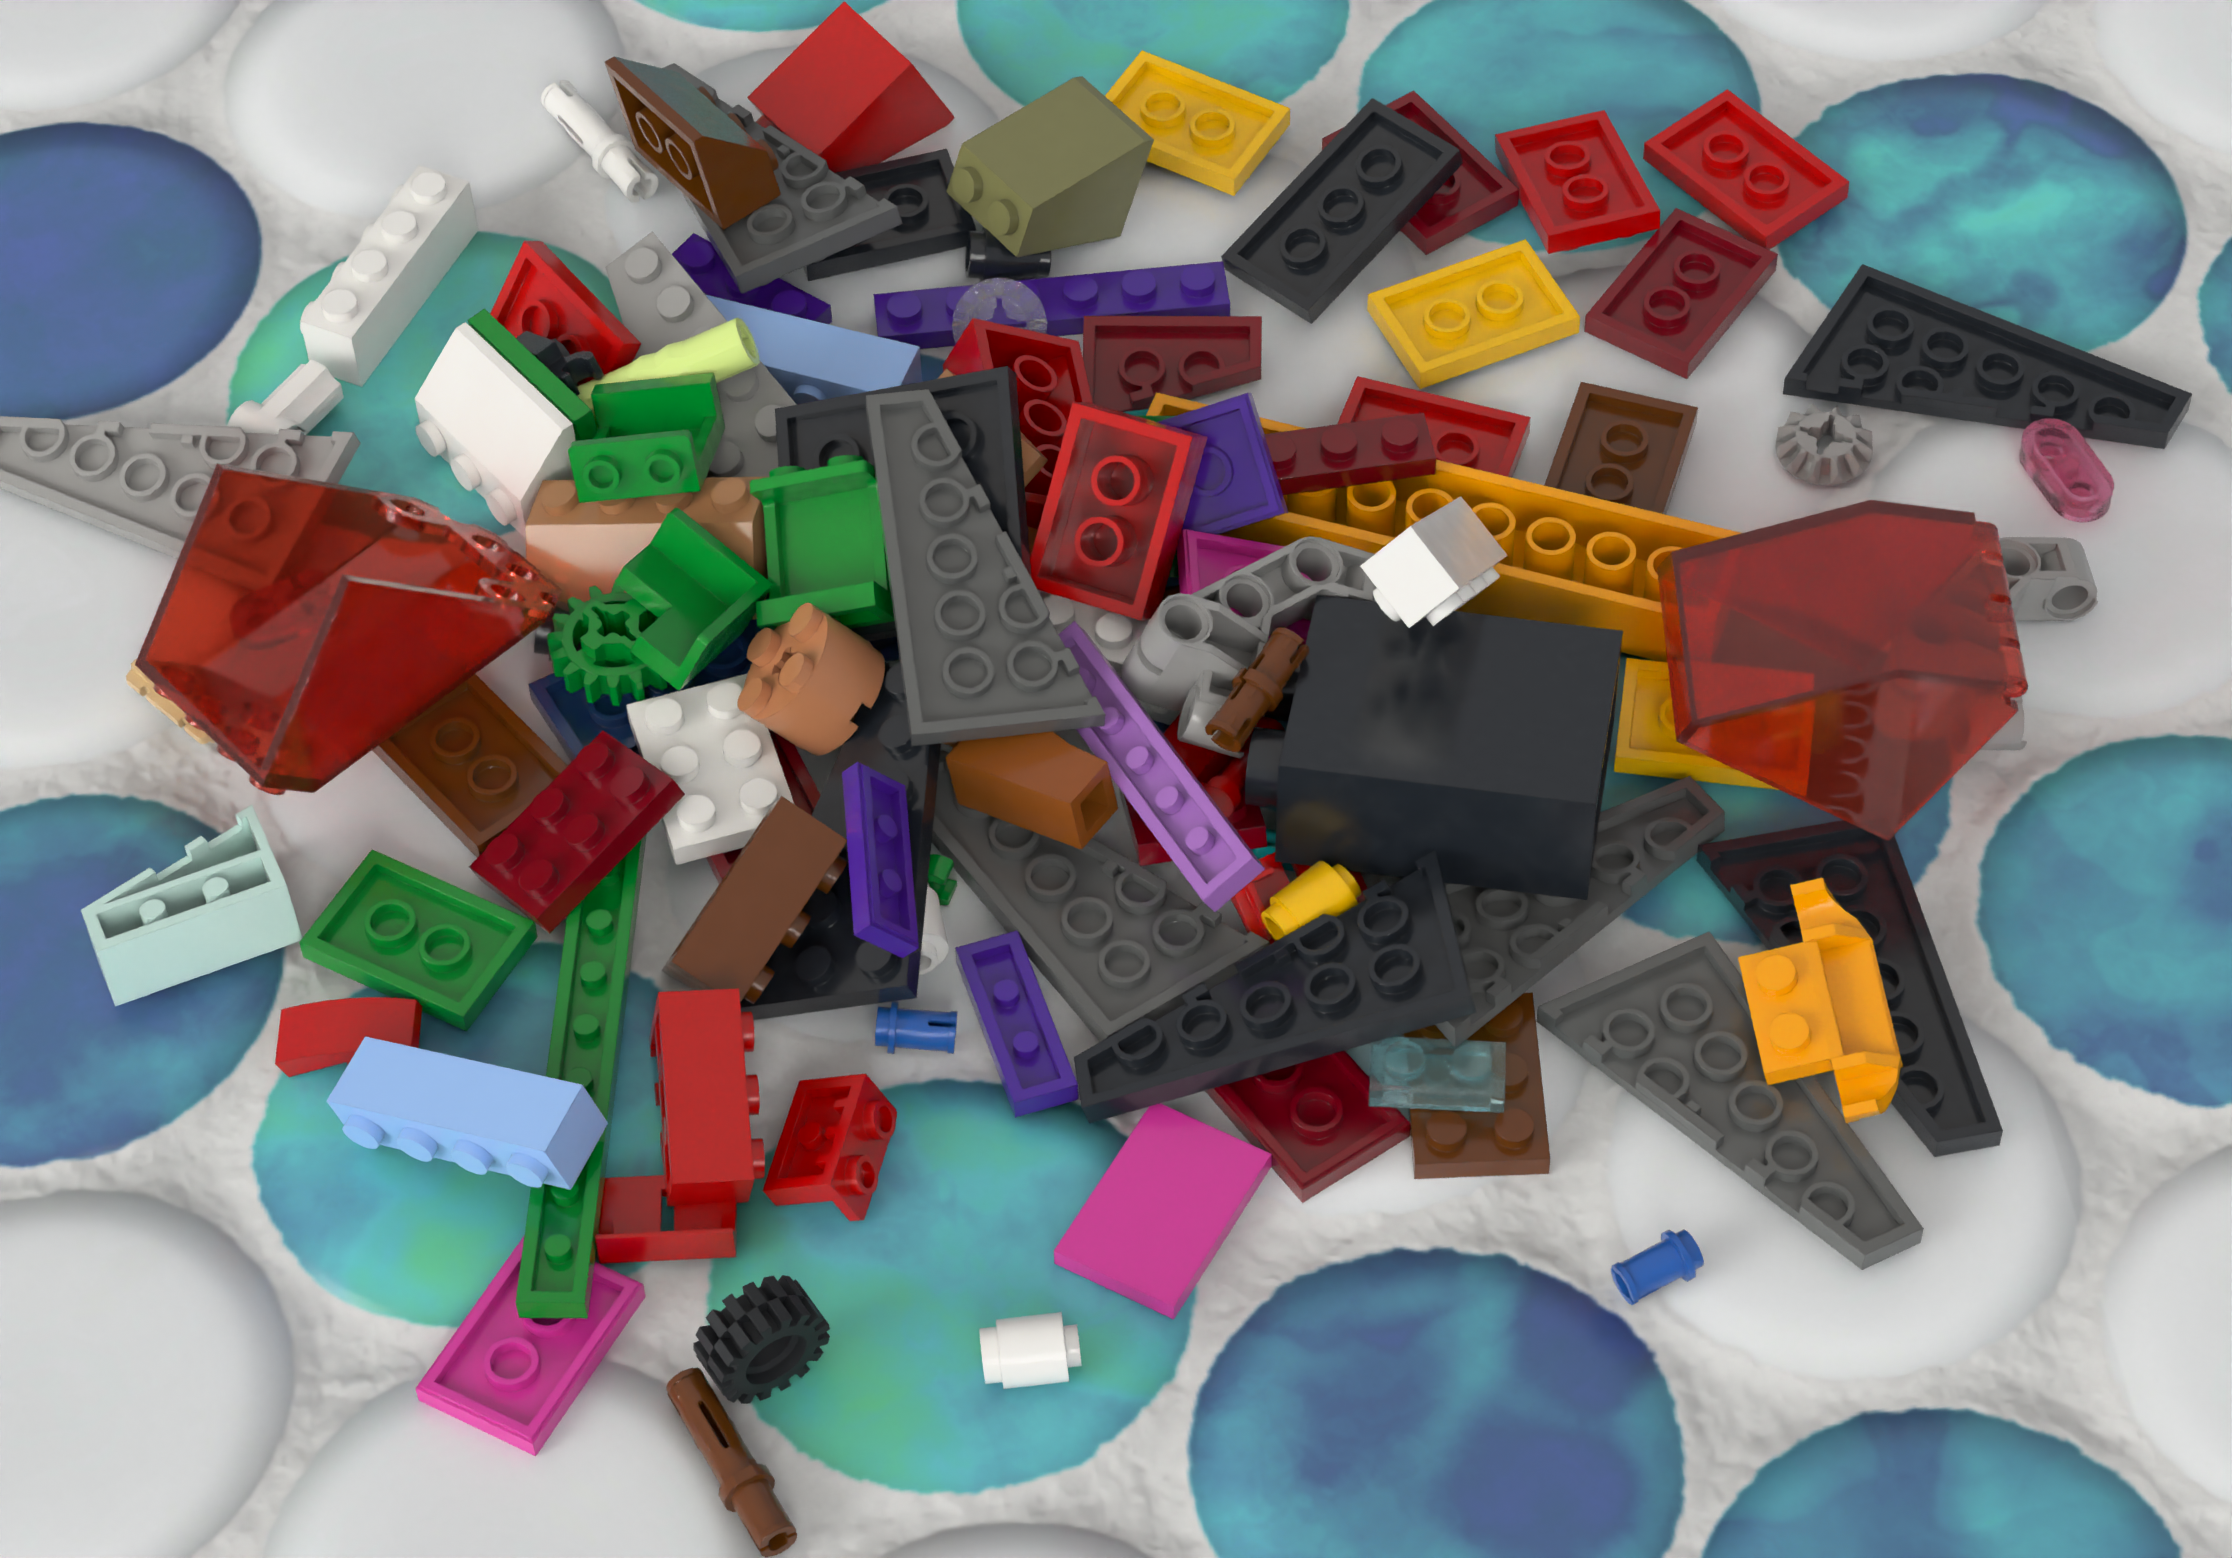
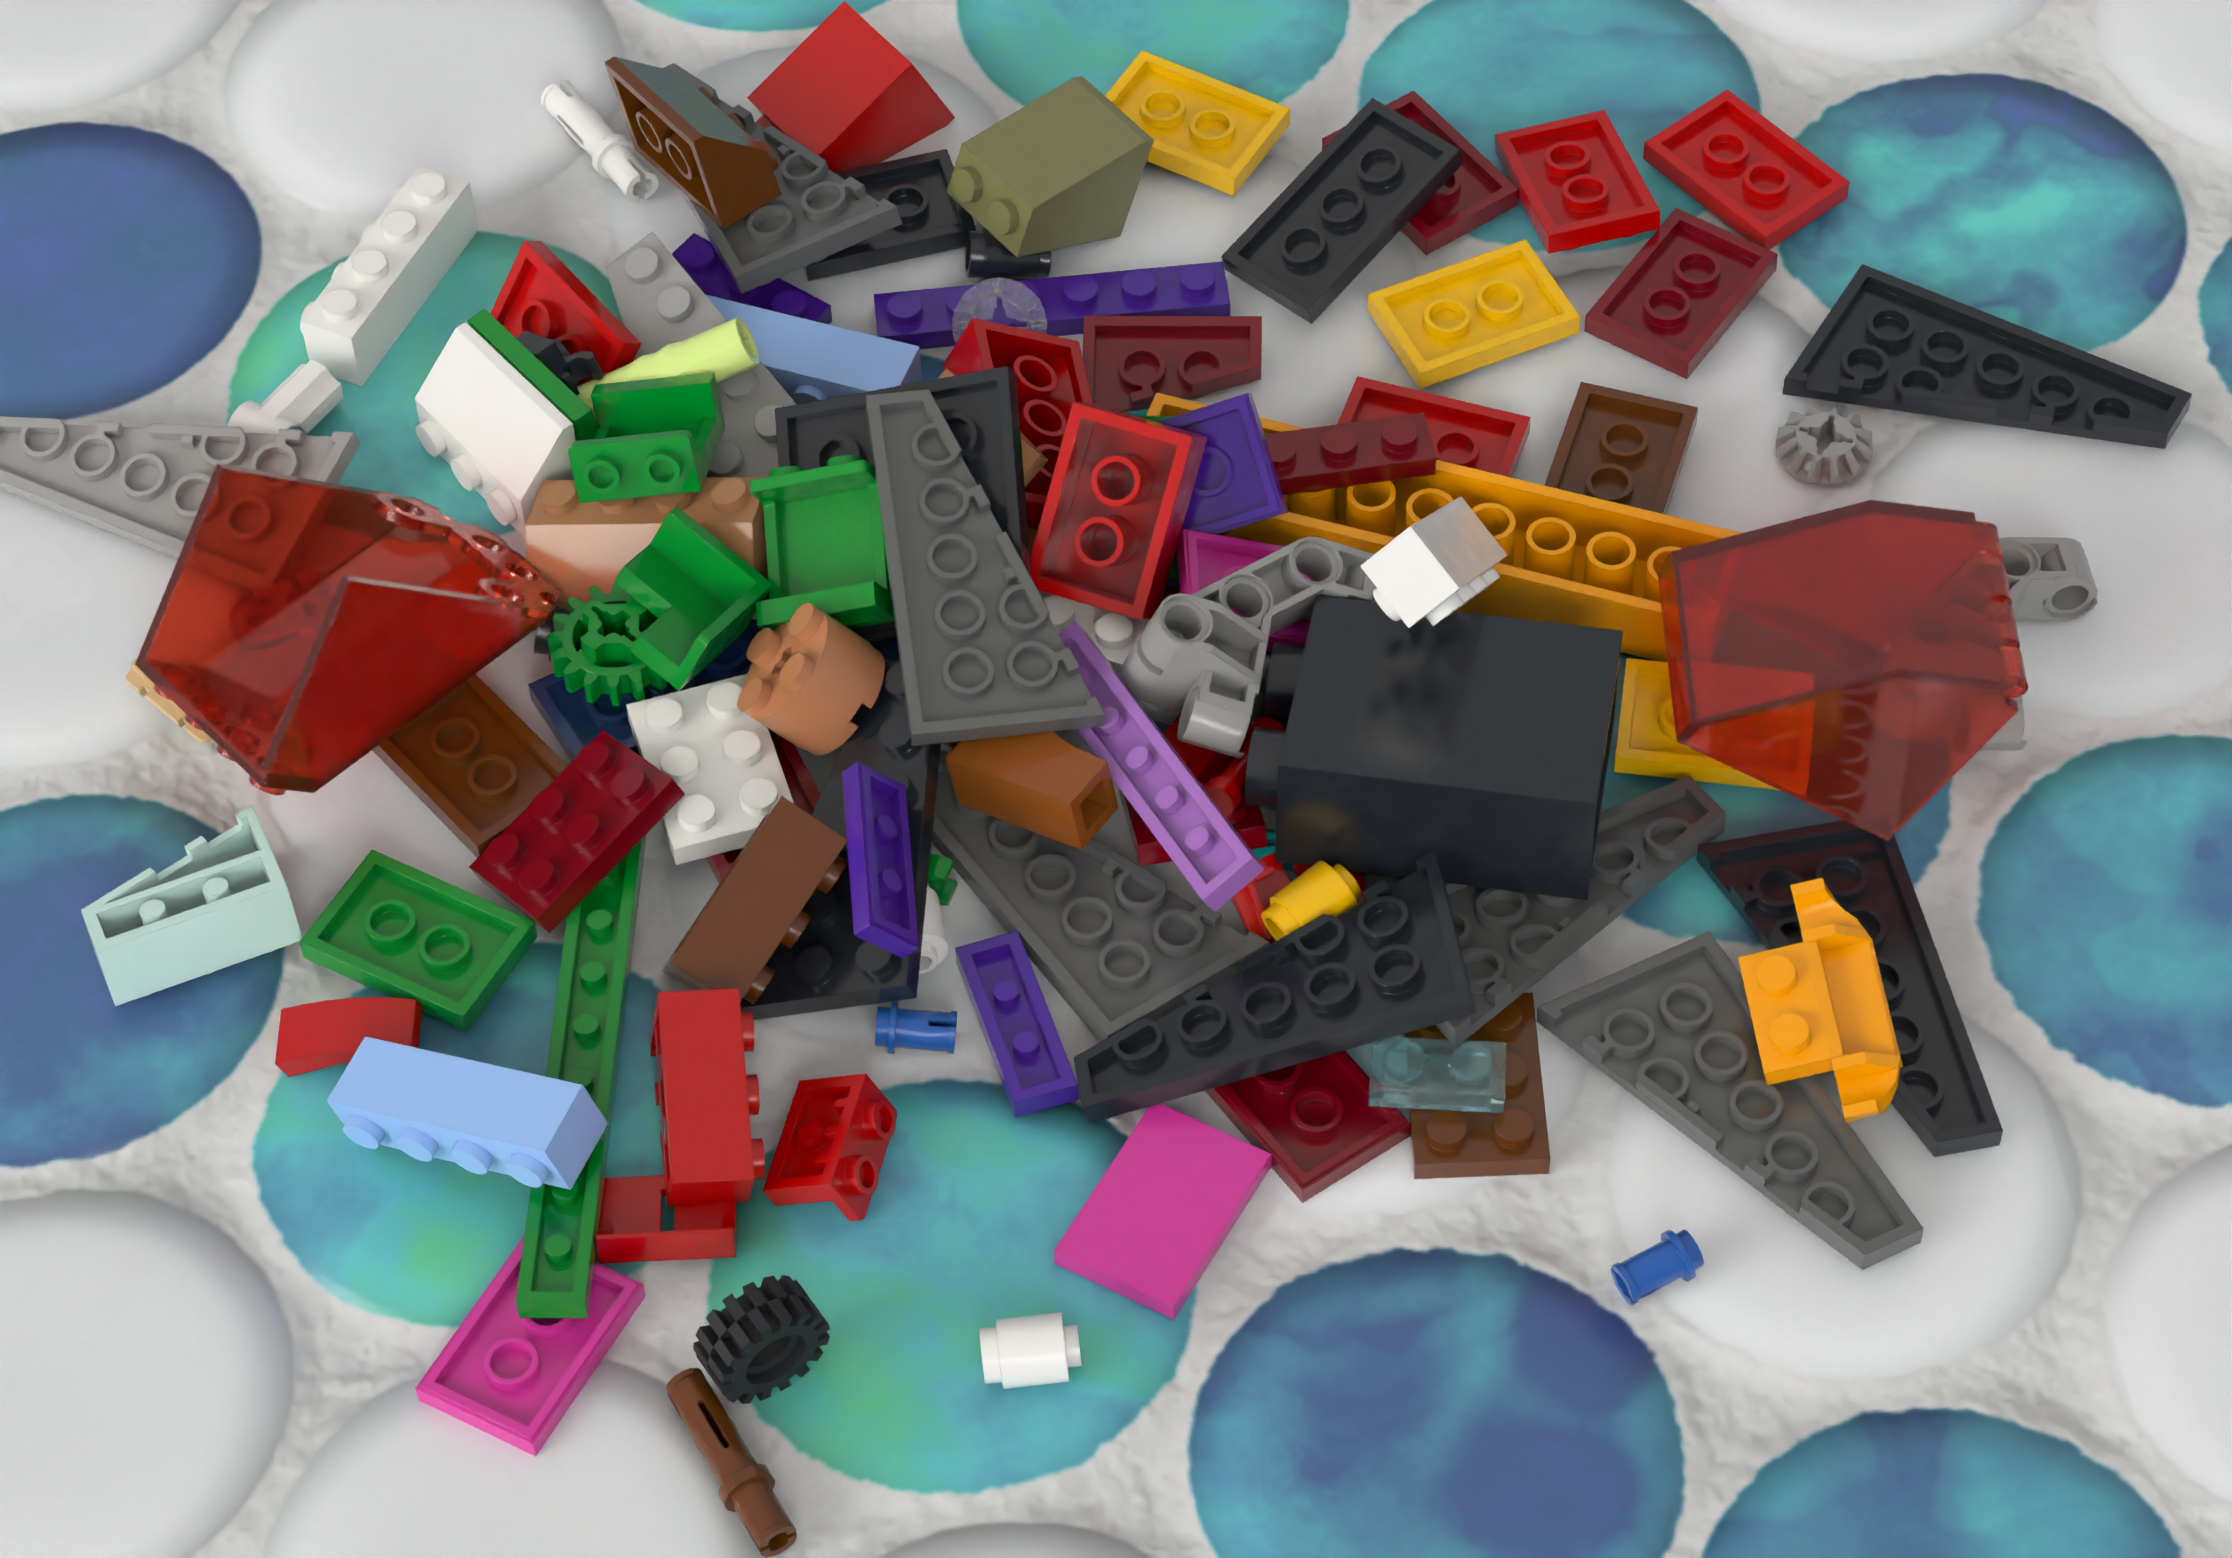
reddish brown pin [1205,627,1309,752] -> none
clear pink plate [2019,418,2114,522] -> none

